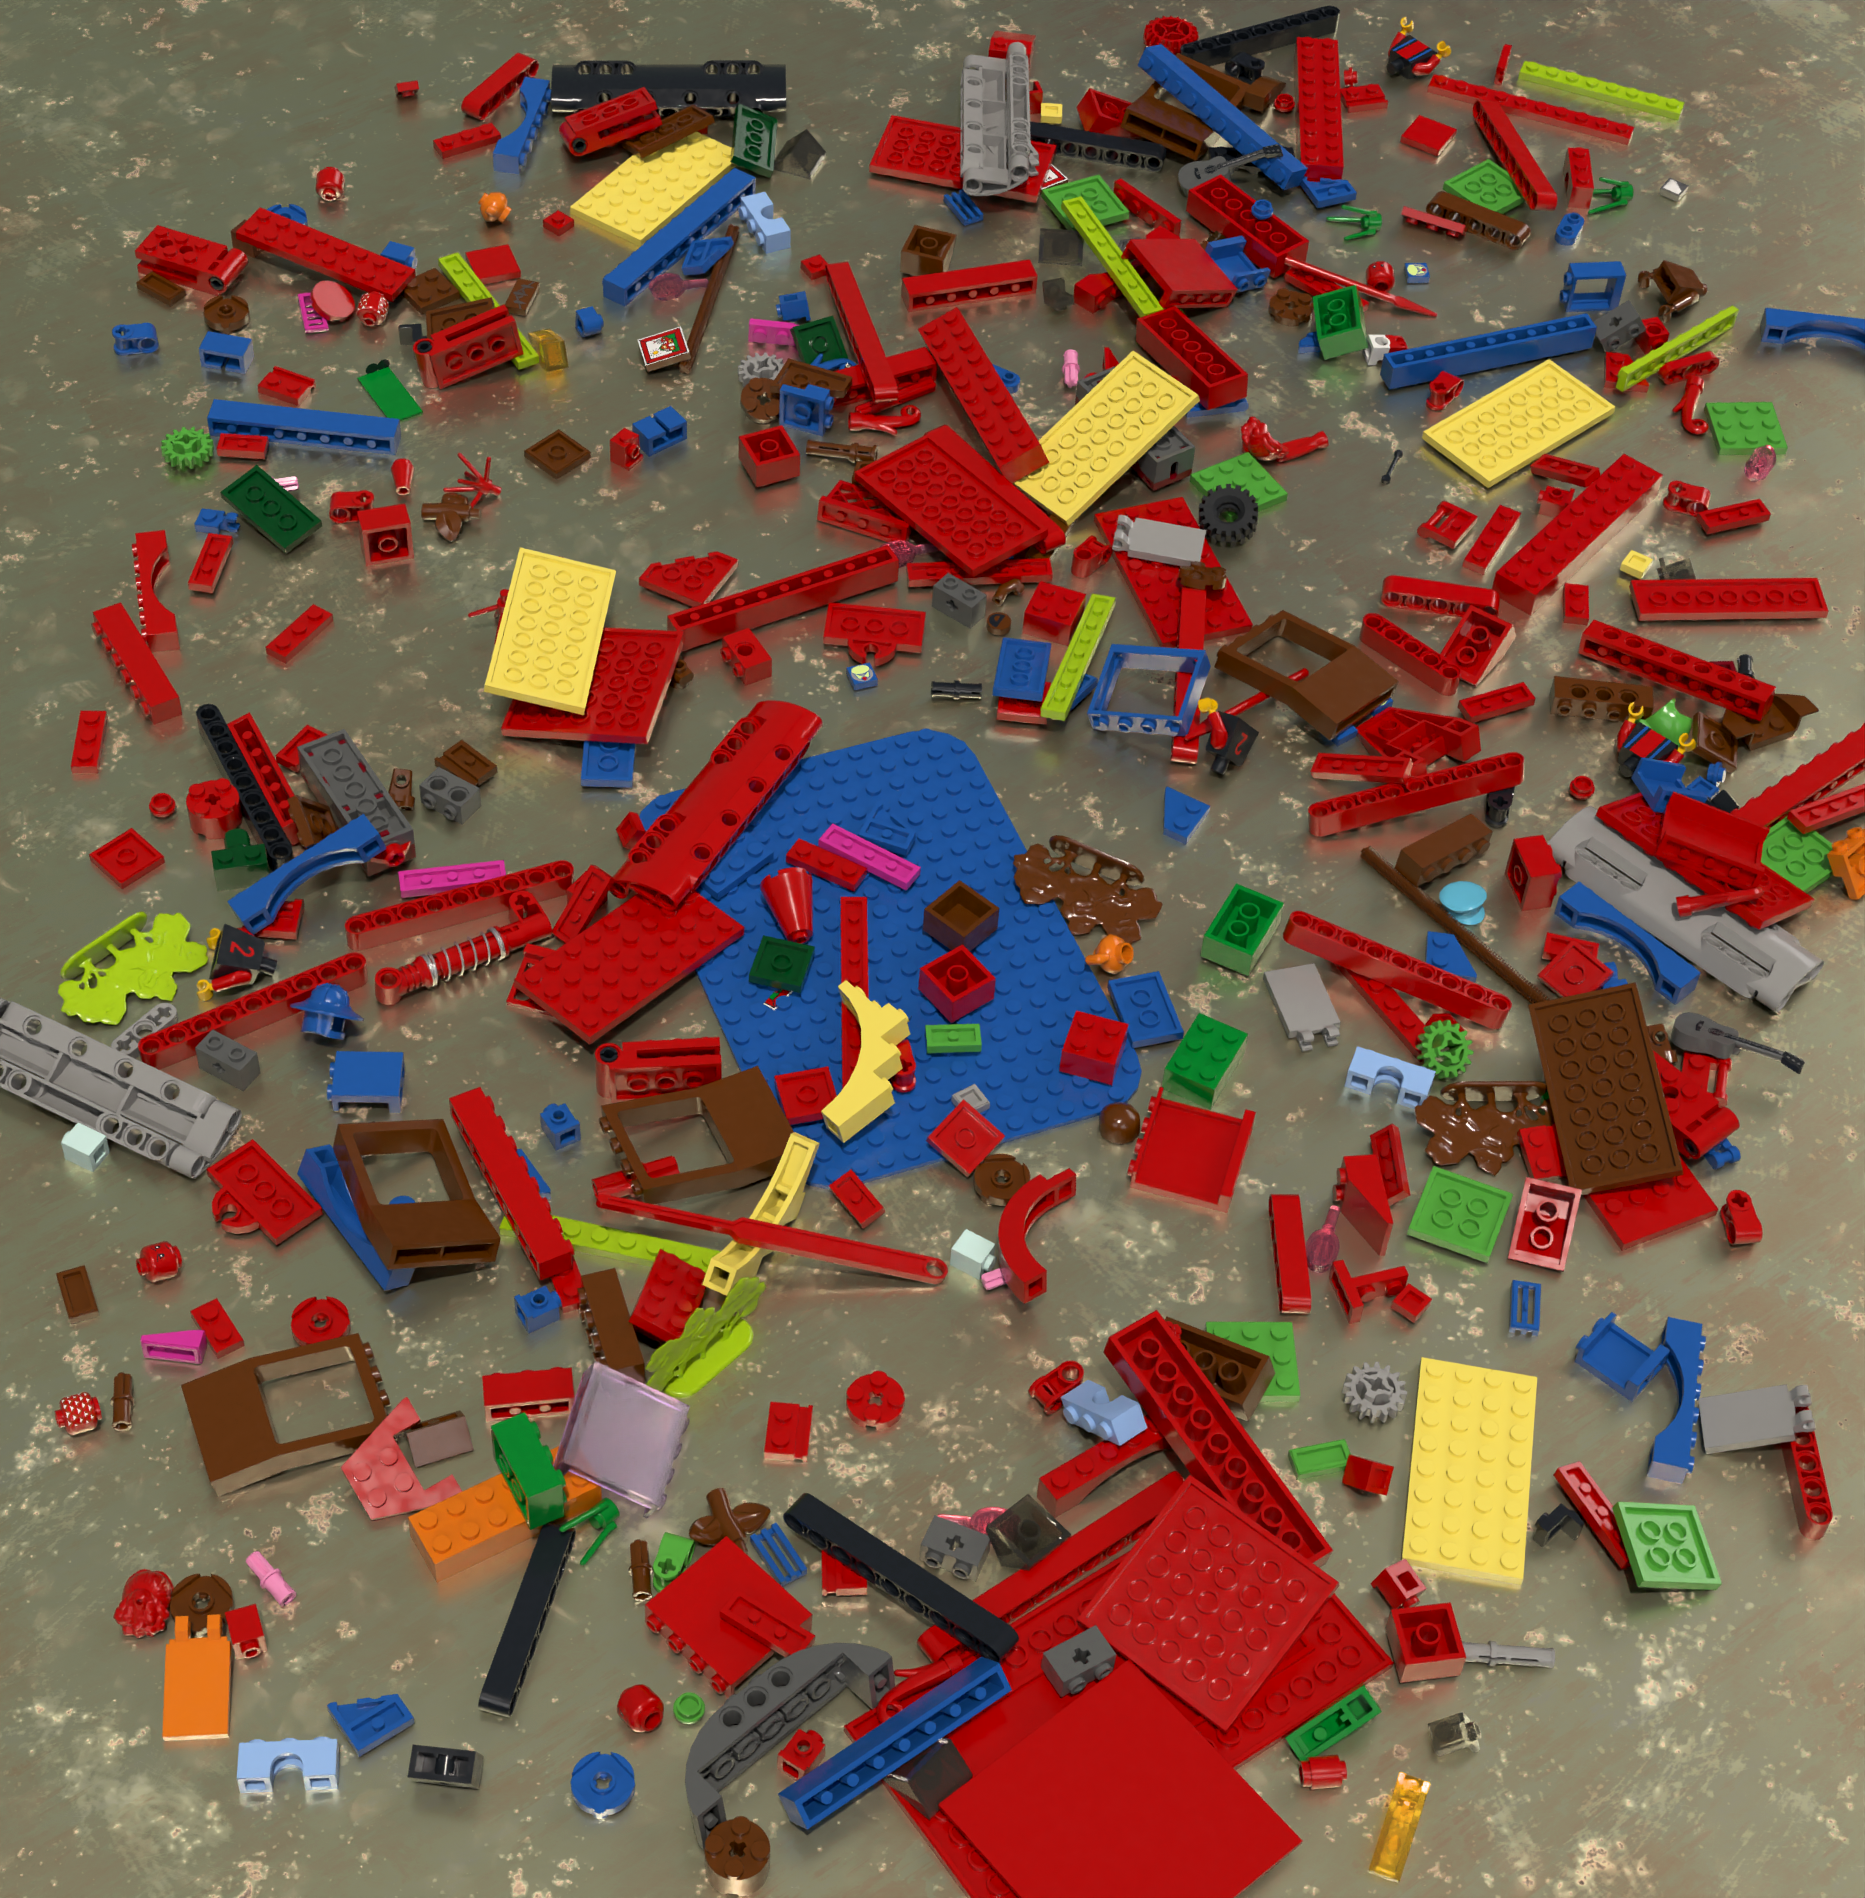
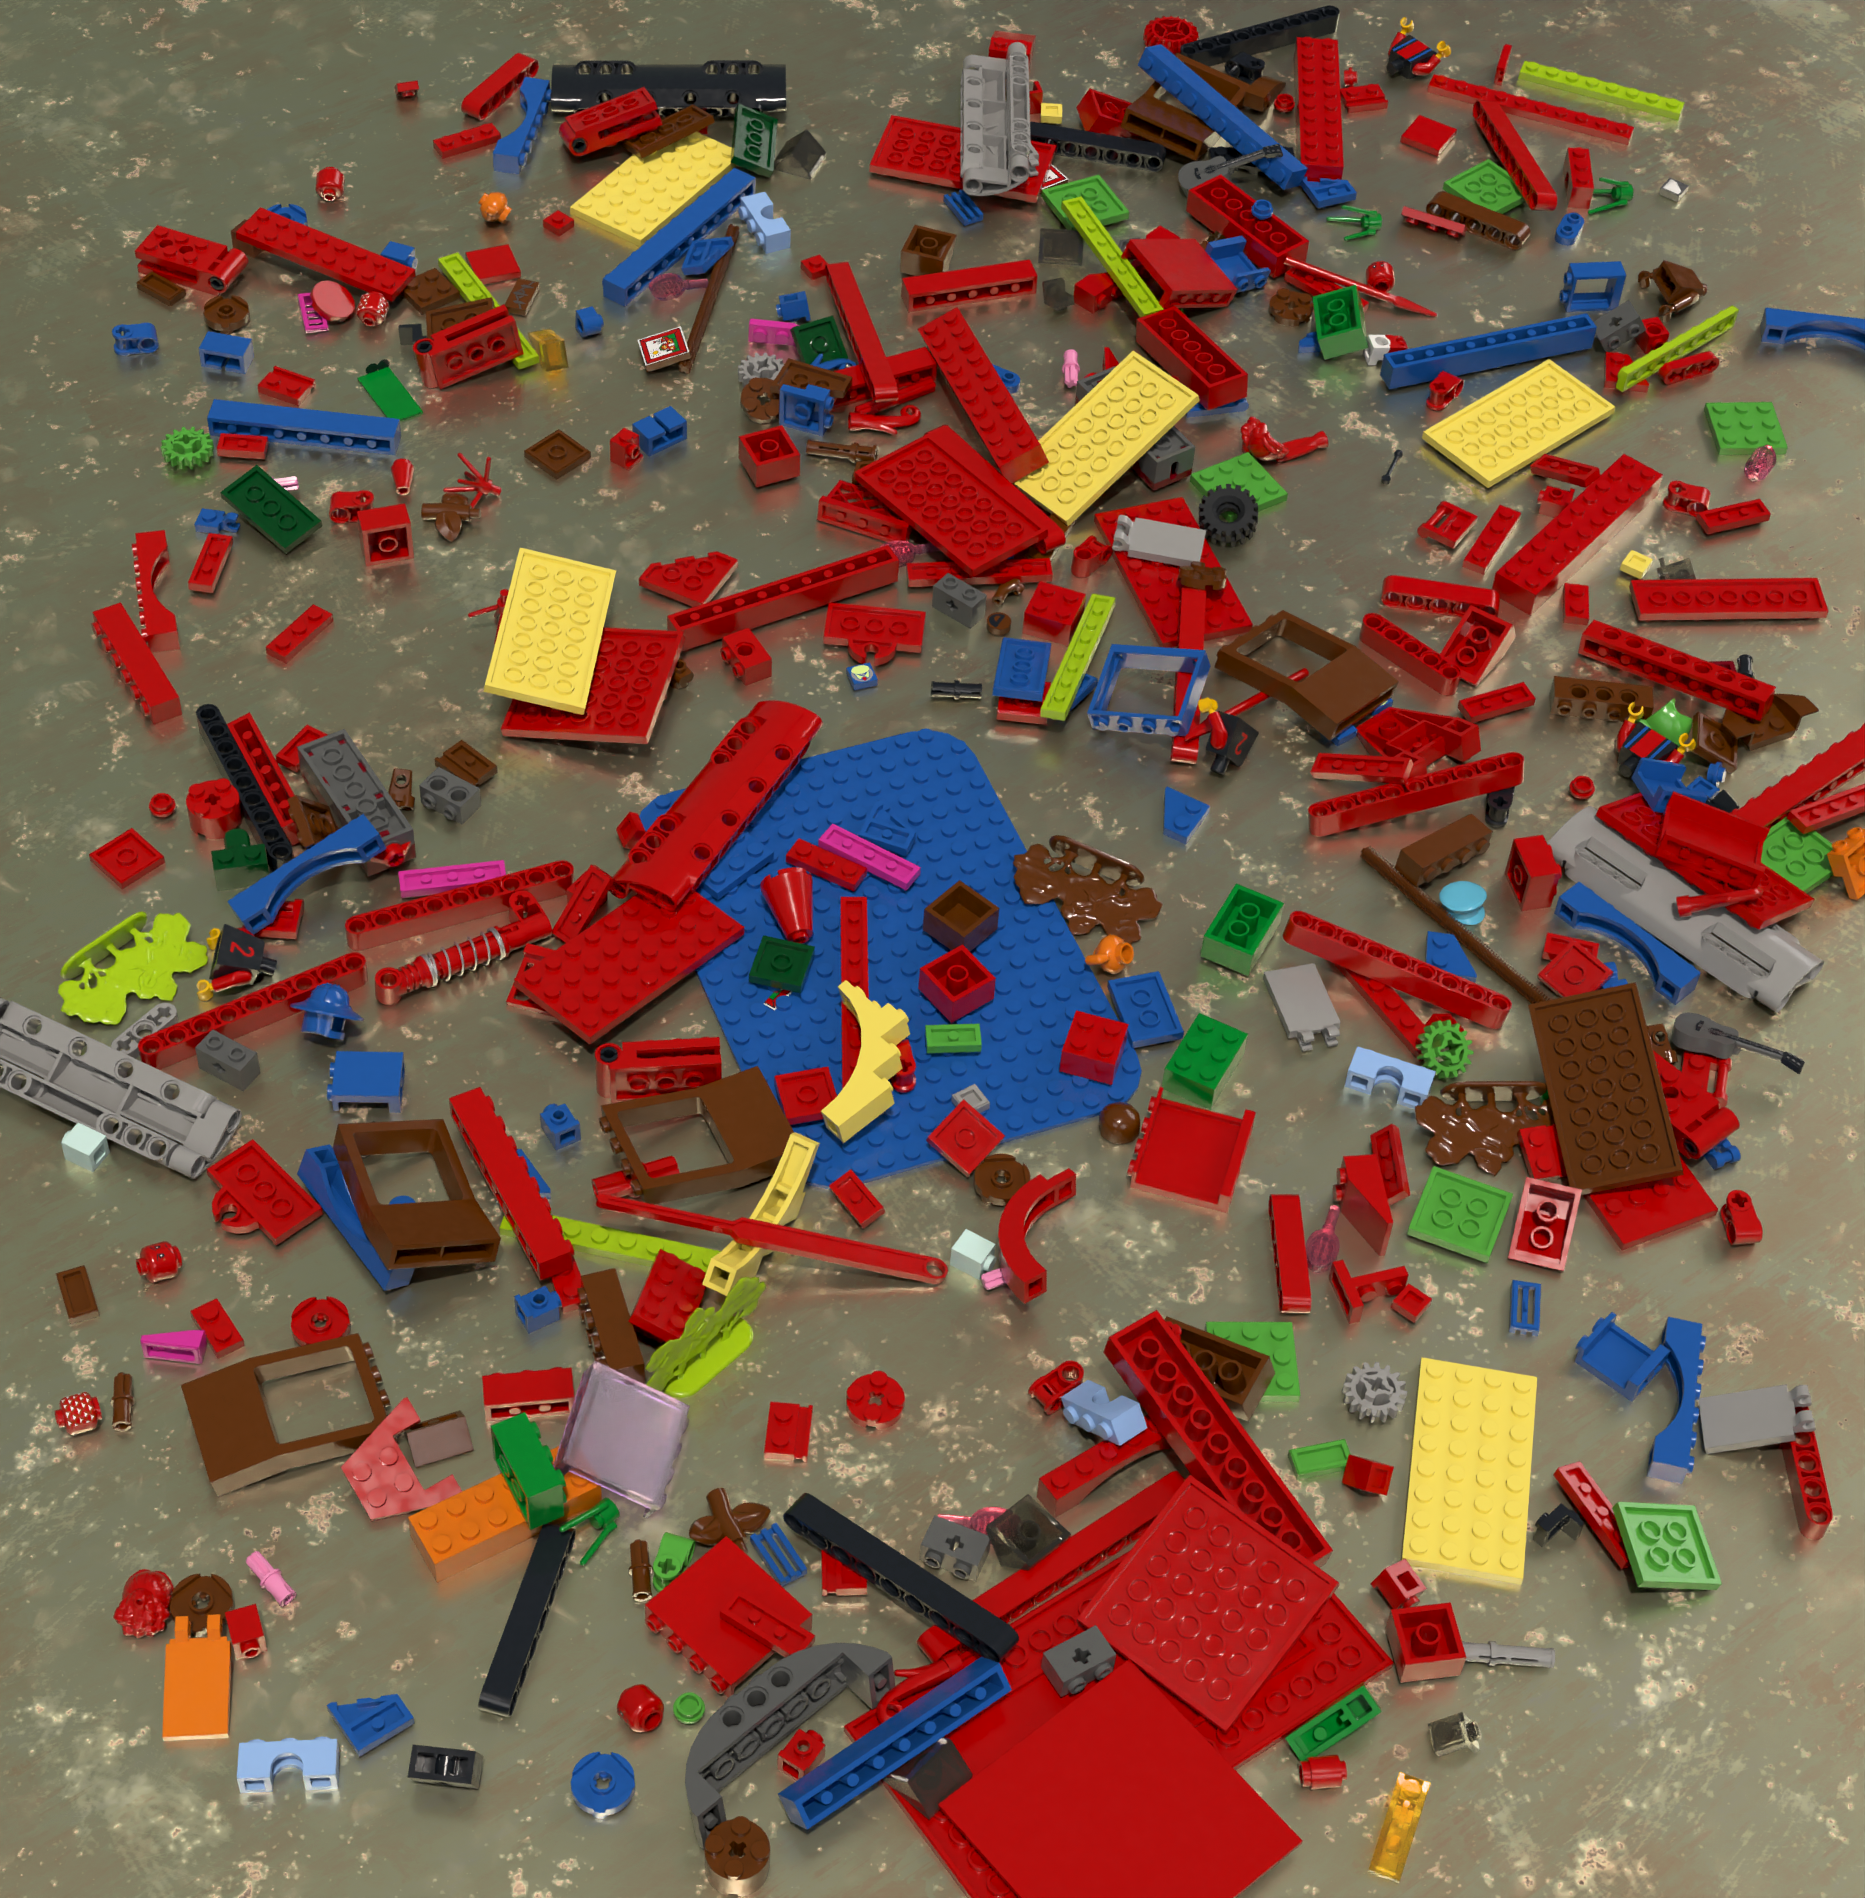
red plate [71,711,108,774] -> none
blue plate [581,741,636,788] -> none
red plate [1113,178,1182,237] -> none
blue tile [1404,263,1430,283] -> none
red plant [1672,376,1709,435] -> none

